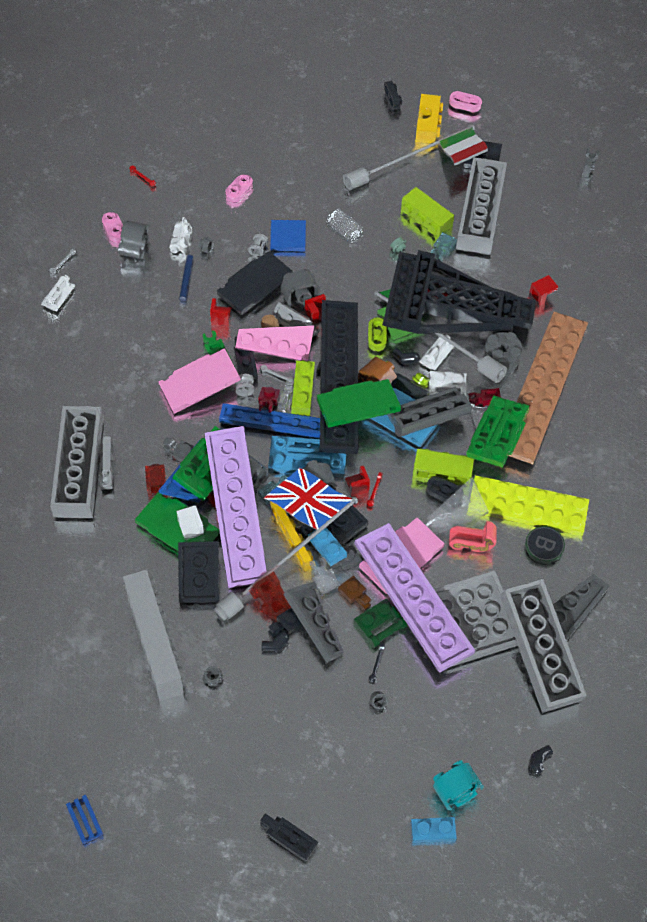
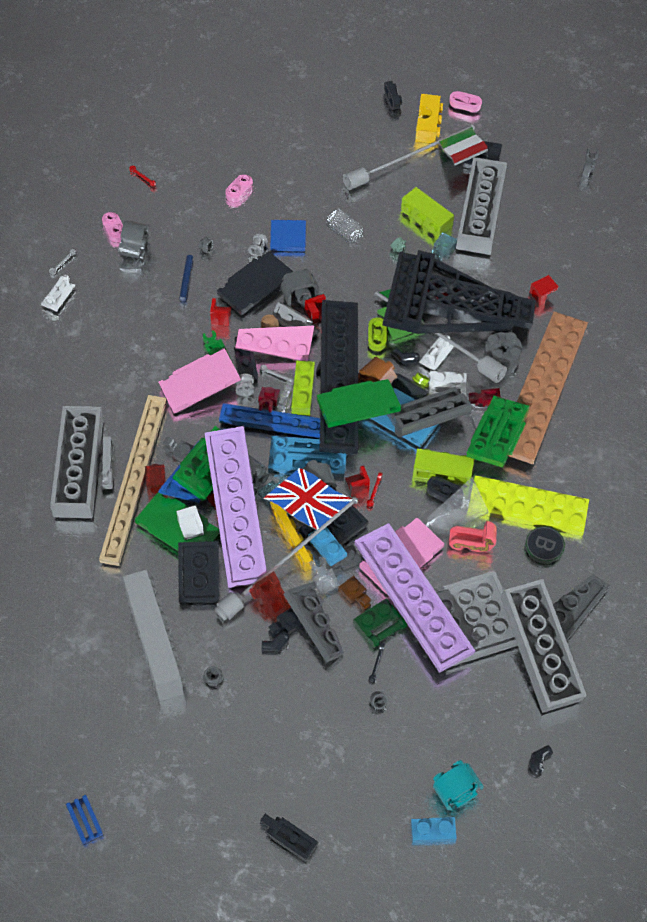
white hinge [169,217,192,255] -> none
none -> tan plate [99,395,167,566]

